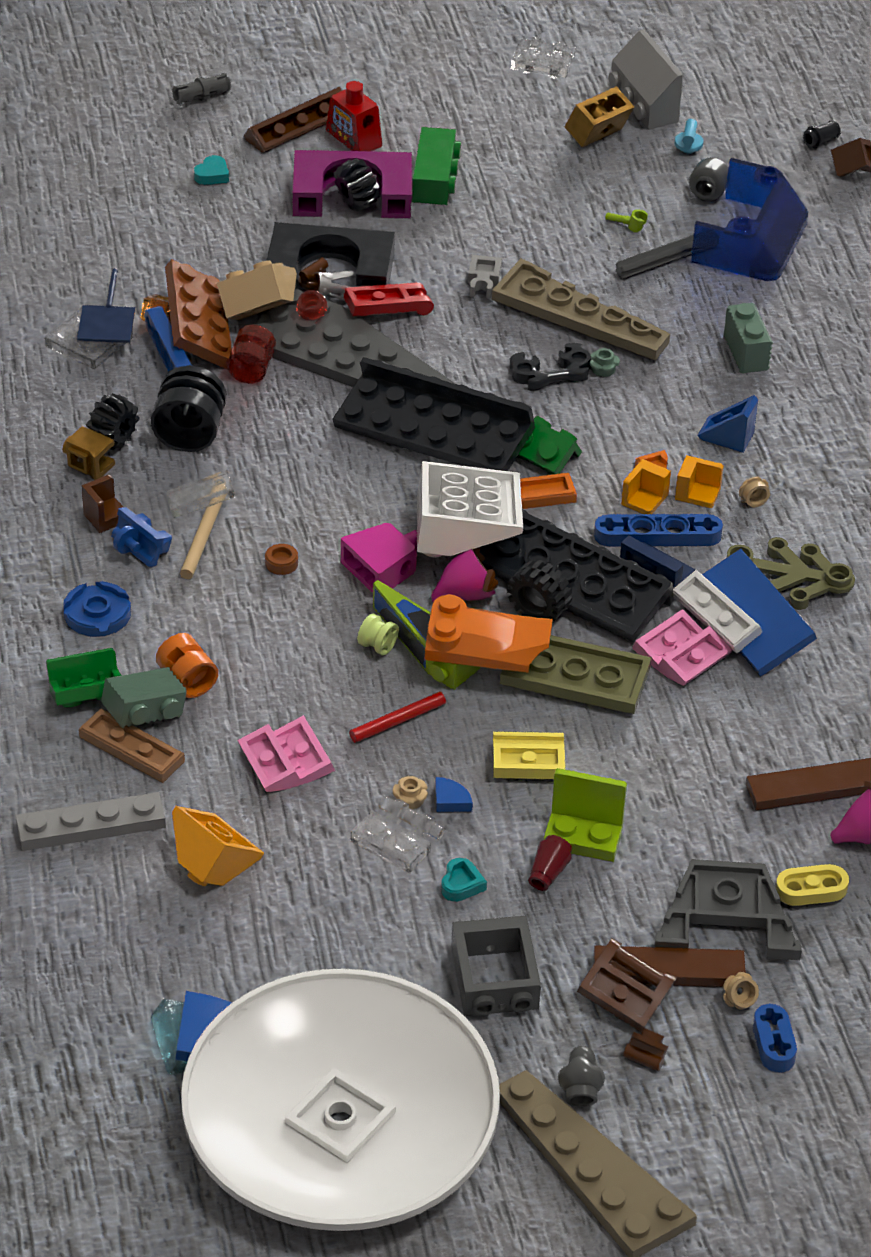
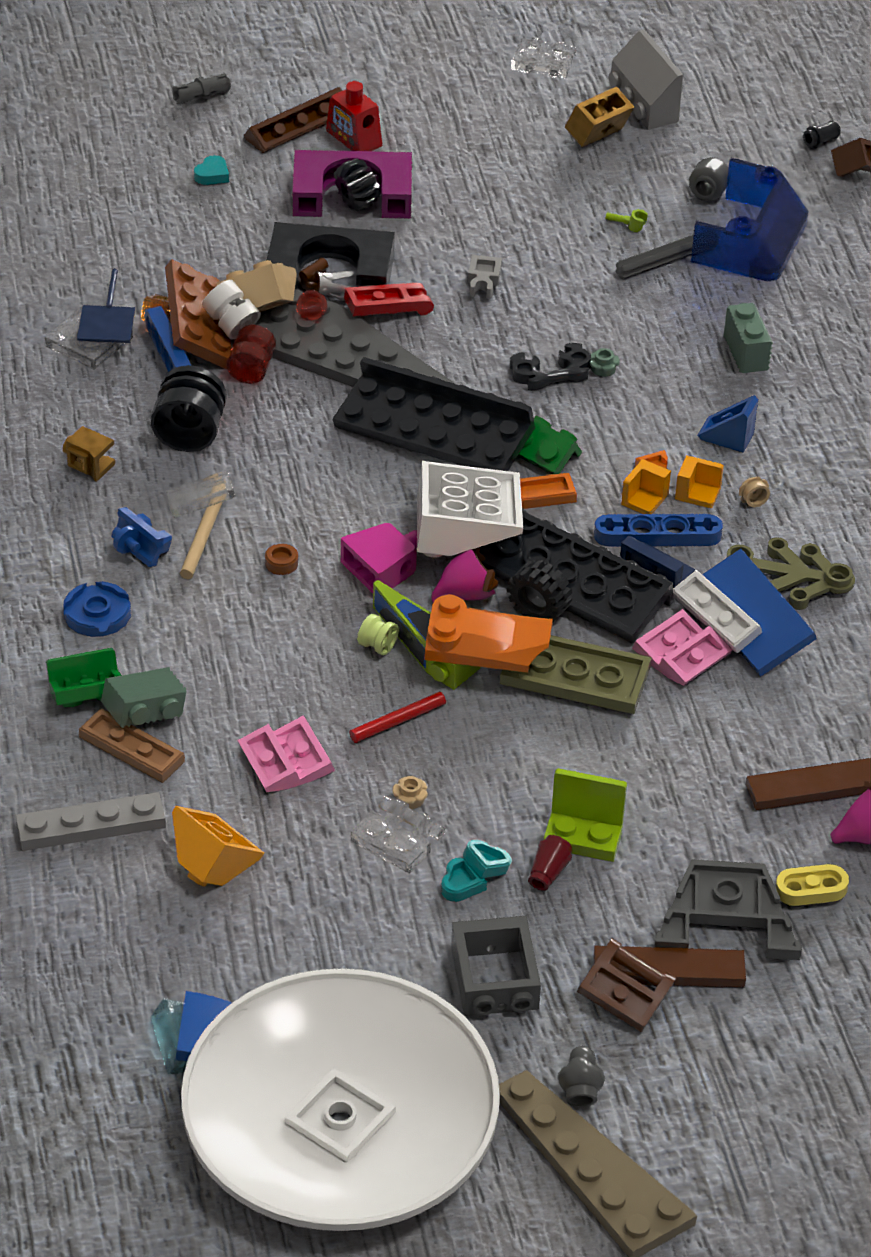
reddish brown panel [82,474,123,533] -> none
black gear [86,393,140,450] -> none
orange wheel [156,633,218,698] -> none
green brick [412,127,461,205] -> none
blue tile [435,777,473,812] -> none
dark tan wing [492,258,670,360] -> none
light yellow plate [493,732,565,779] -> none
reddish brown plate [623,1027,669,1072] -> none
medium azure plate [675,119,704,153] -> none
tan plate [723,972,759,1010] -> none
blue beam [753,1004,797,1073] -> none
none -> white wheel [202,280,261,339]
none -> teal tile [463,840,512,878]

